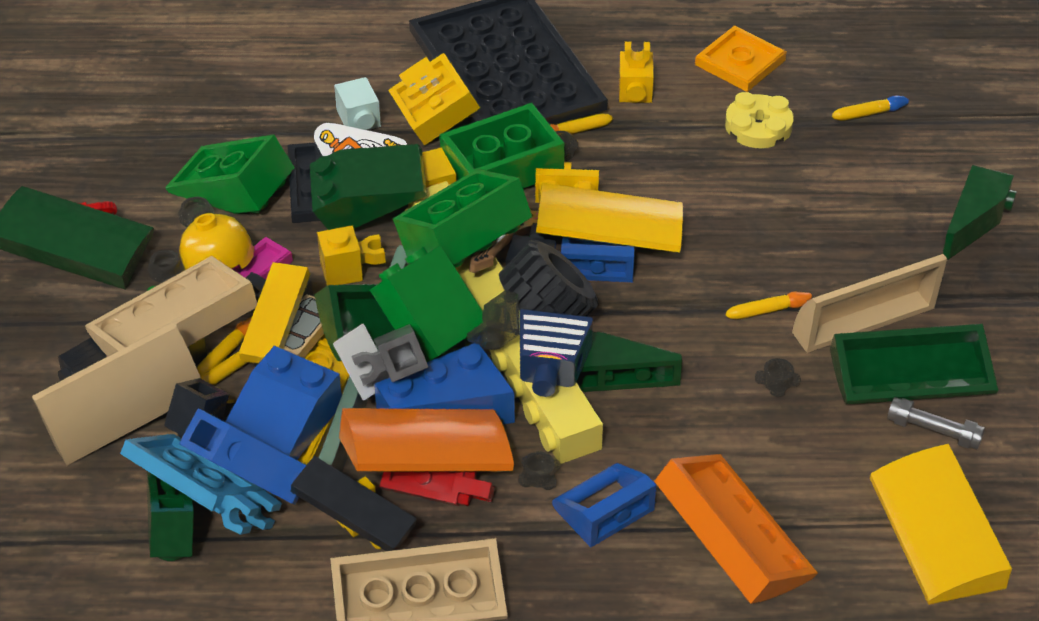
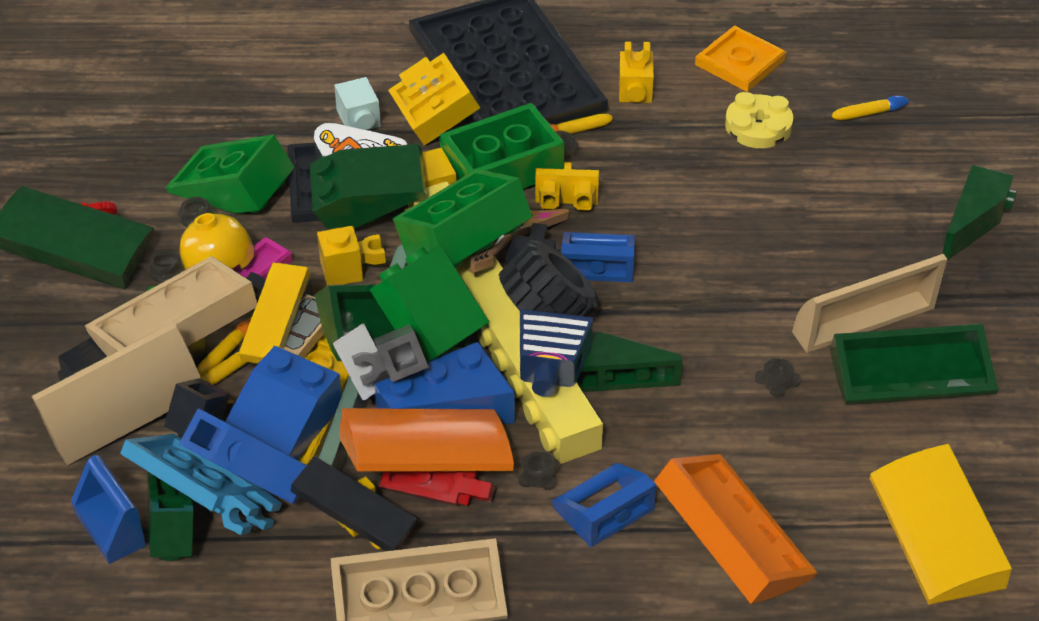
clear smoke bracket [467,290,520,350] -> none
yellow slope [536,183,683,253] -> none
yellow piece [726,291,812,319] -> none
flat silver bar [887,397,985,450] -> none
none -> blue tile [71,455,146,564]

